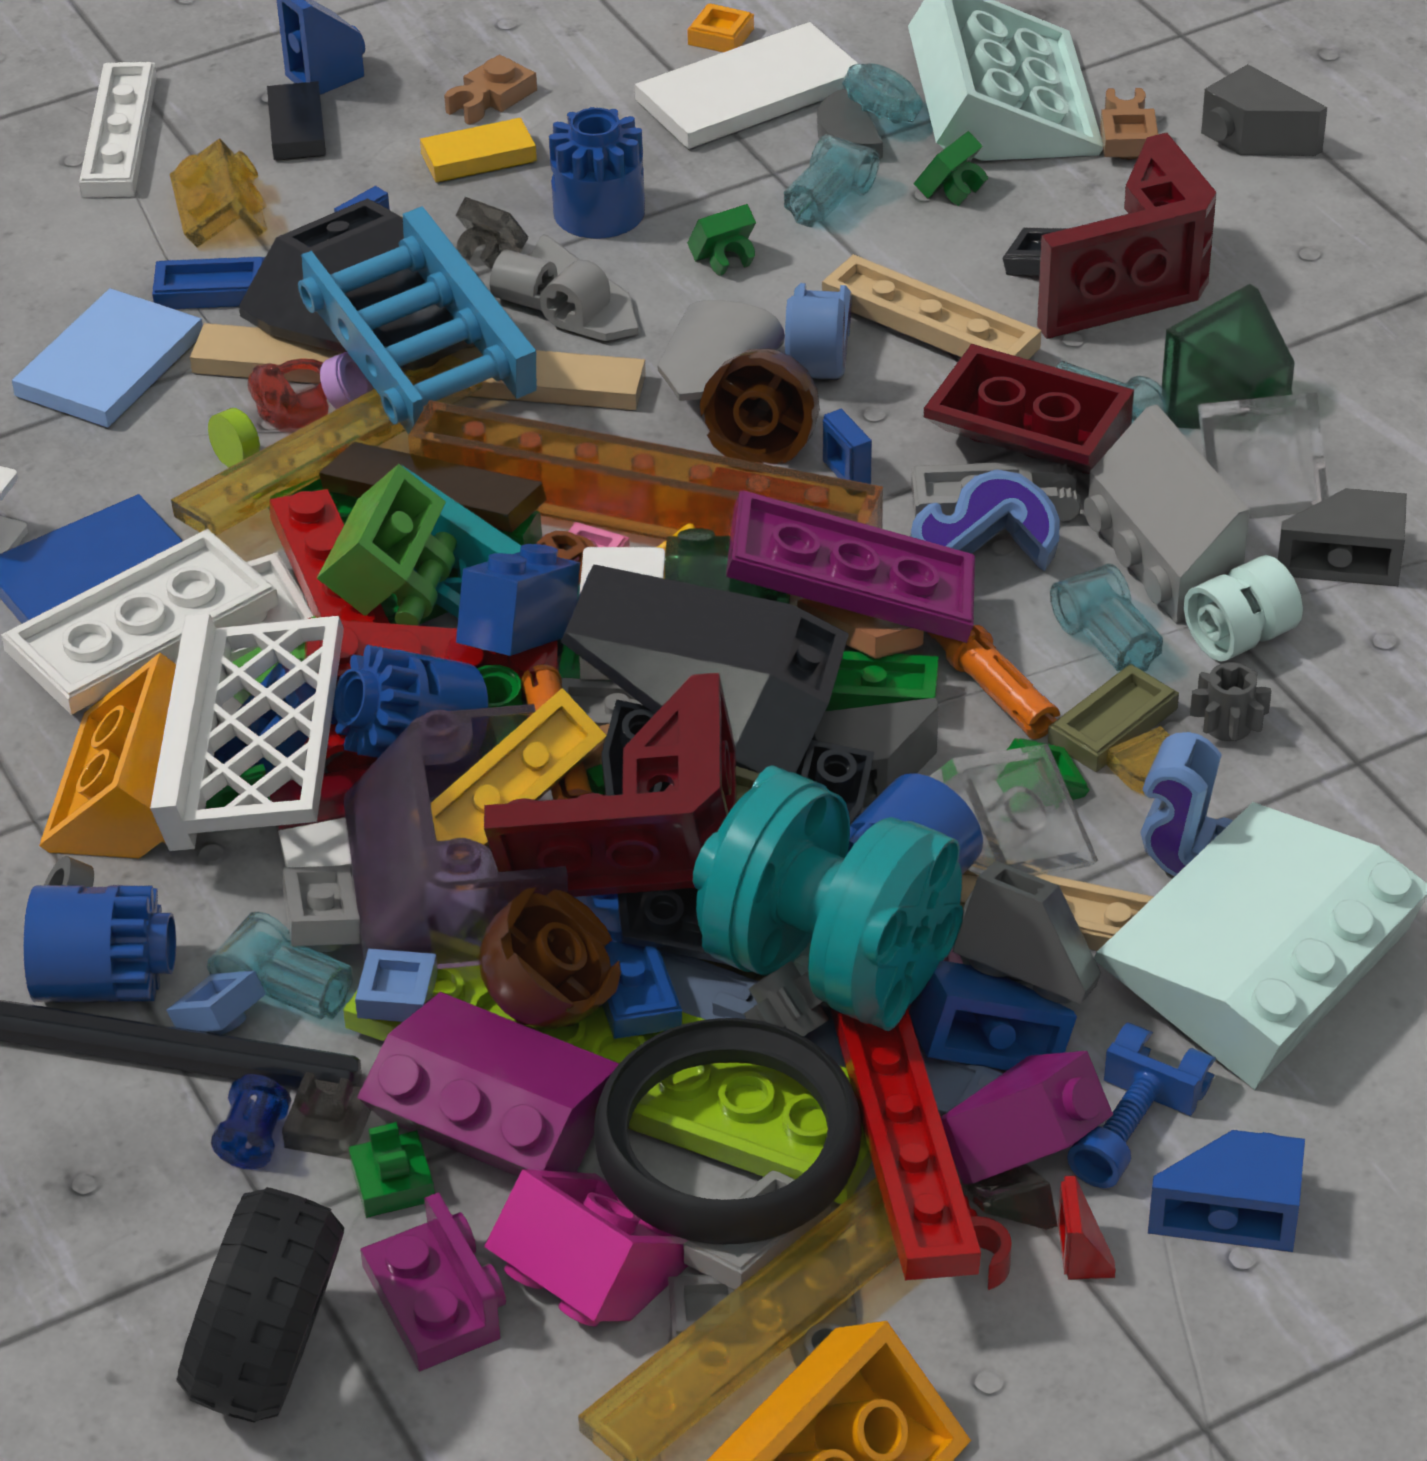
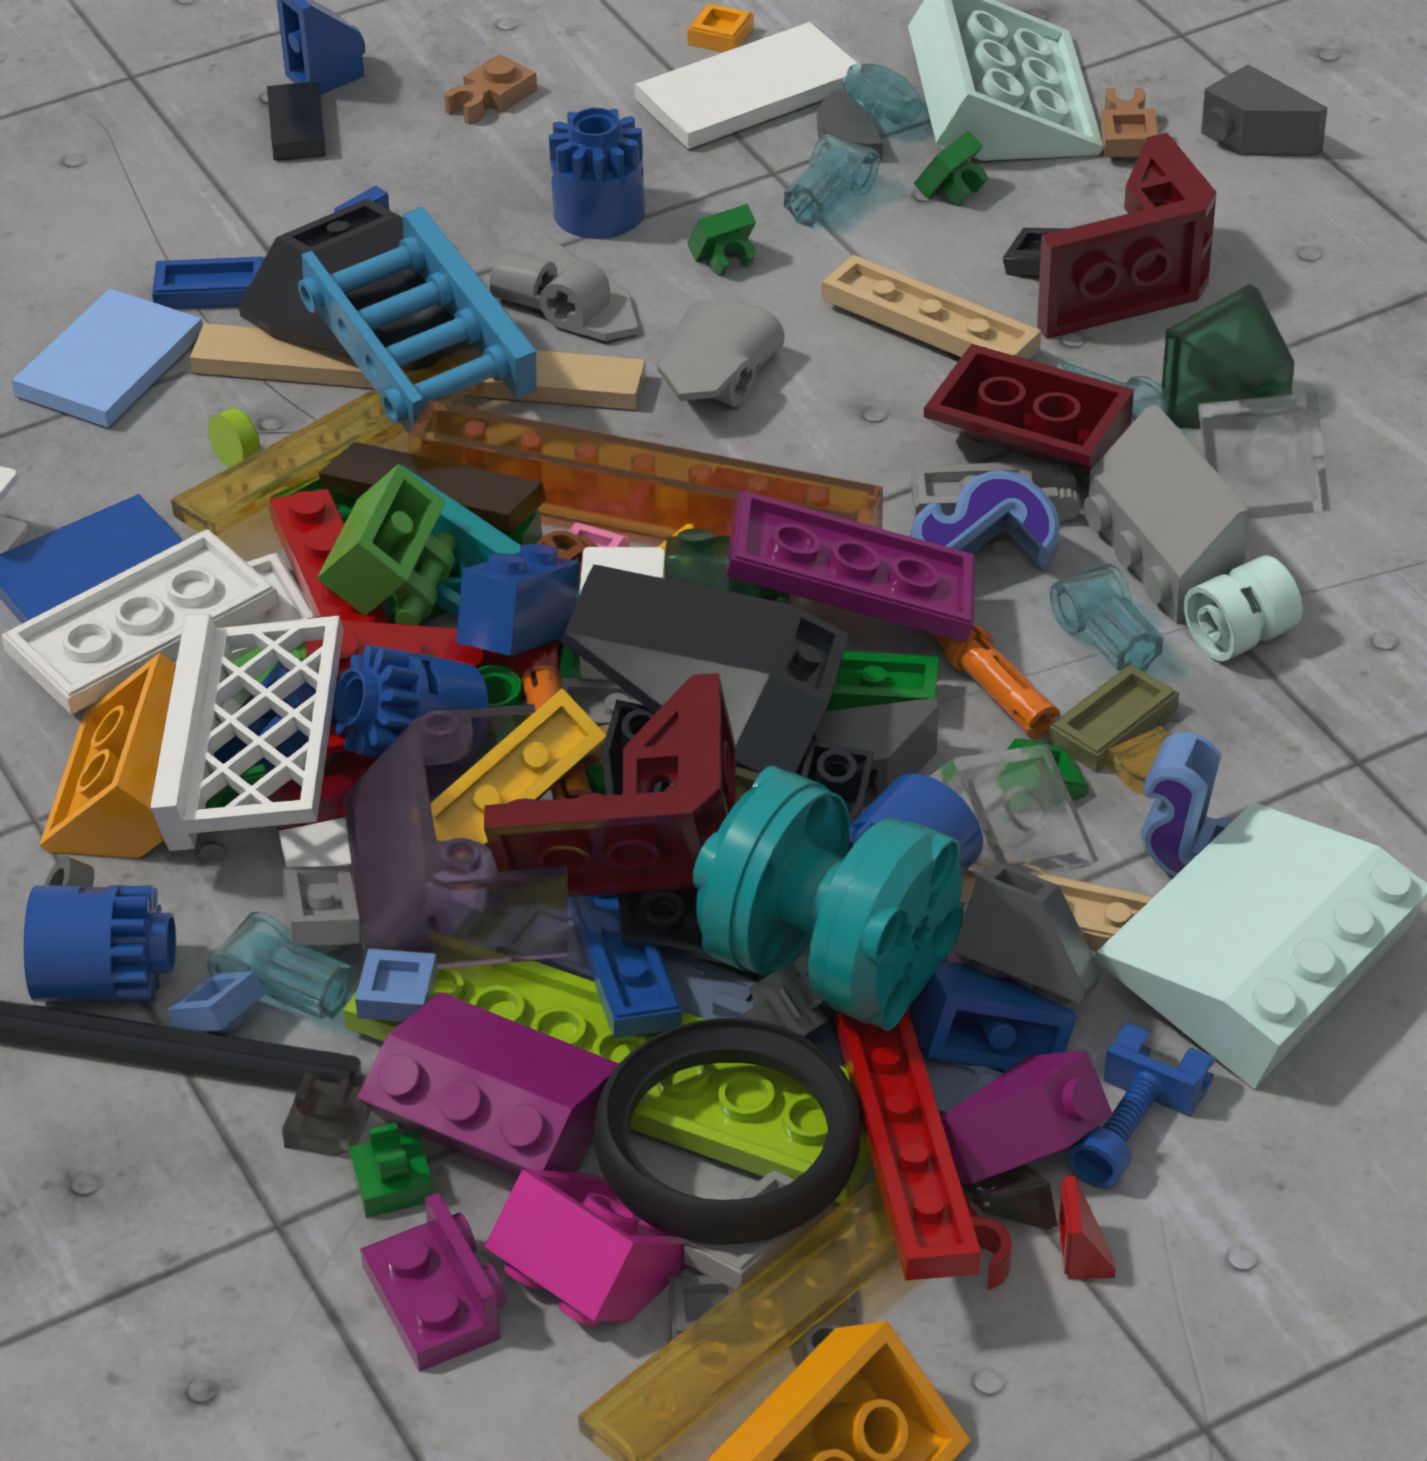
white tile [79,62,157,198] -> none
clear yellow bracket [169,138,267,248] -> none
black tyre [176,1187,345,1423] -> none
clear blue bush [211,1074,292,1169] -> none
clear red piece [247,358,329,429] -> none
lavender tile [320,352,373,413] -> none
yellow tile [420,117,537,183] -> none
clear smoke tile [455,197,529,268] -> none
reddish brown cylinder [479,887,621,1030] -> none
reddish brown cylinder [700,349,820,469] -> none
medium blue animal [785,283,852,380] -> none
nougat tile [797,598,924,659] -> none
blue tile [823,408,872,493] -> none
blue slope [1148,1130,1305,1252] -> none
dark grey gear [1190,662,1272,741] -> none
dark grey slope [1277,488,1407,587] -> none

